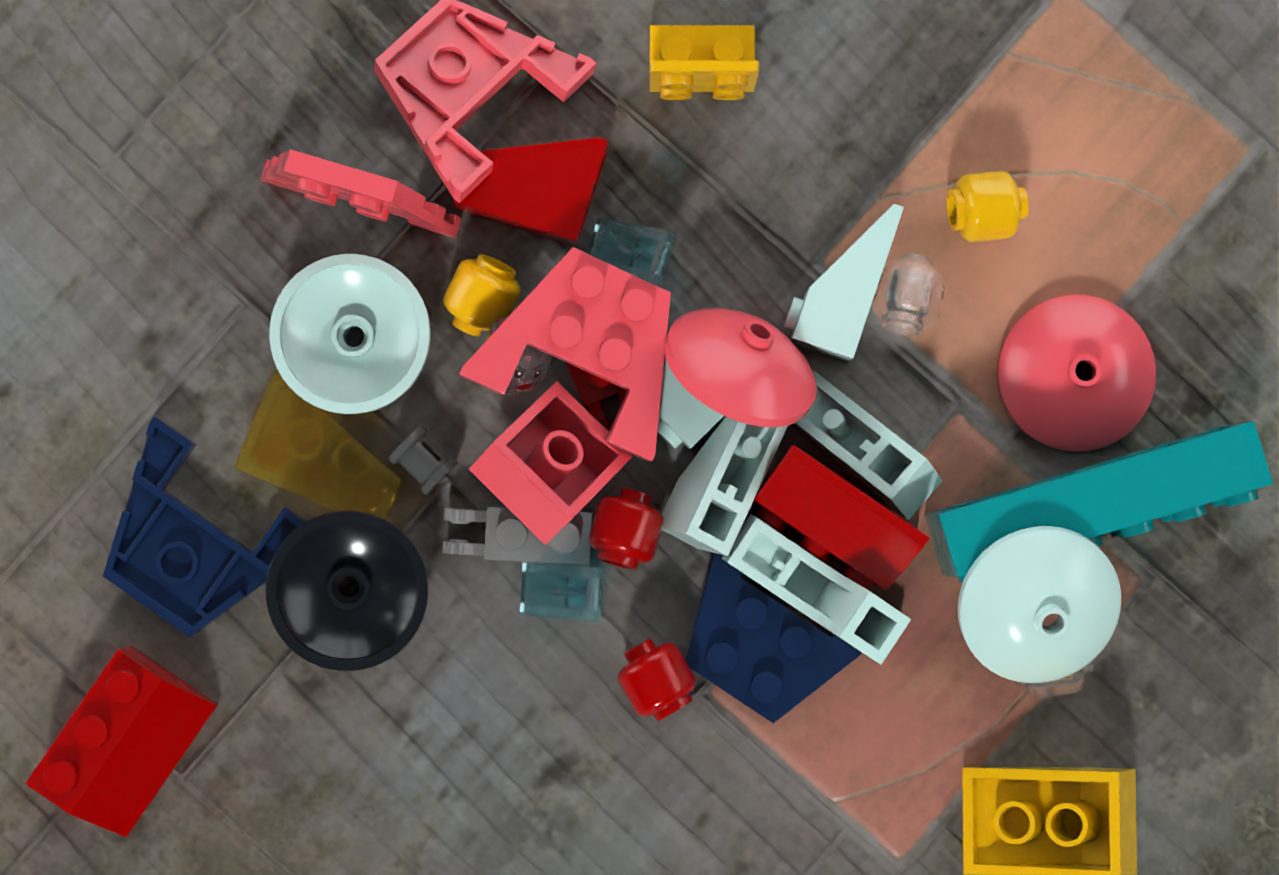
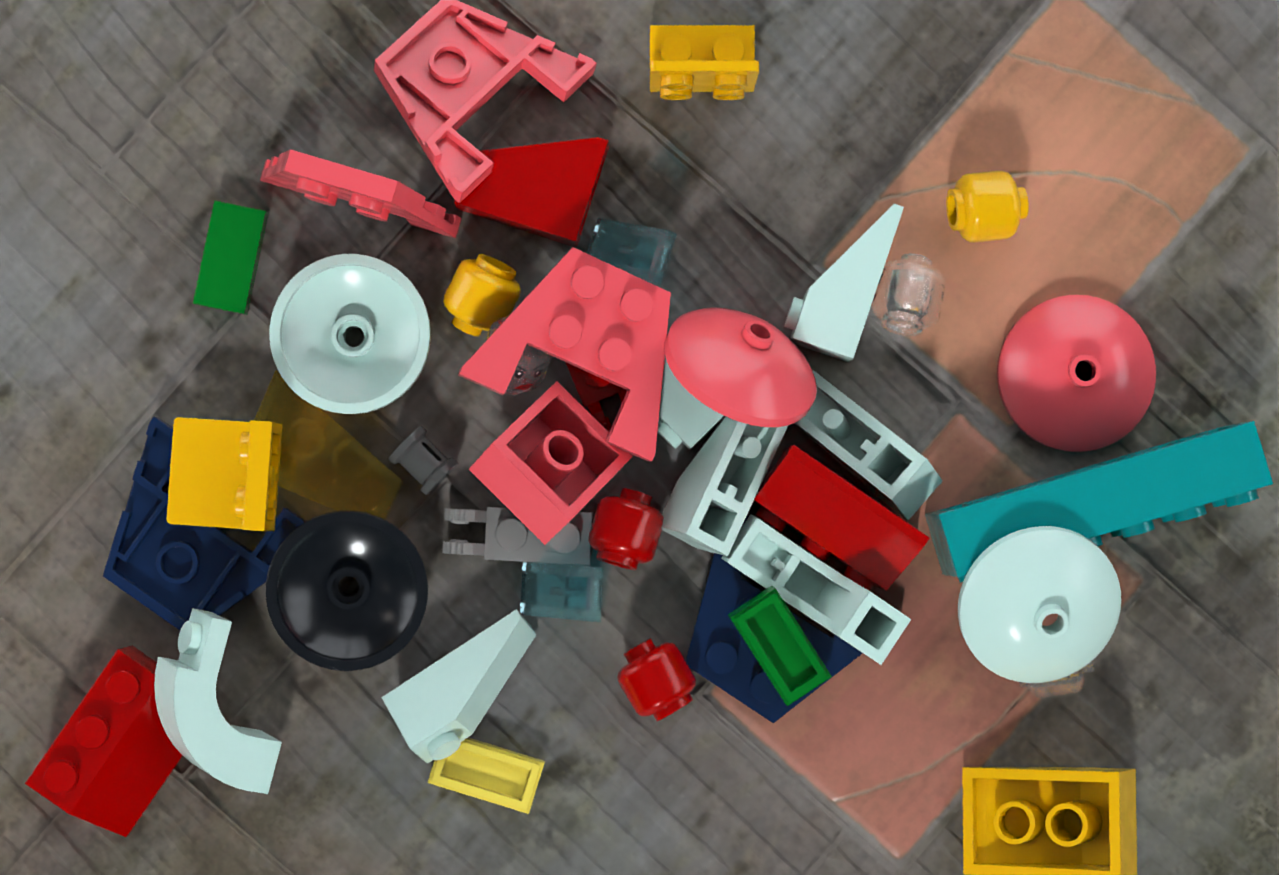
none -> light aqua arch [154,608,282,794]
none -> yellow bracket [166,417,283,531]
none -> green tile [193,200,269,315]
none -> light aqua slope [381,609,536,764]
none -> light yellow tile [427,737,545,814]
none -> green tile [728,586,832,706]

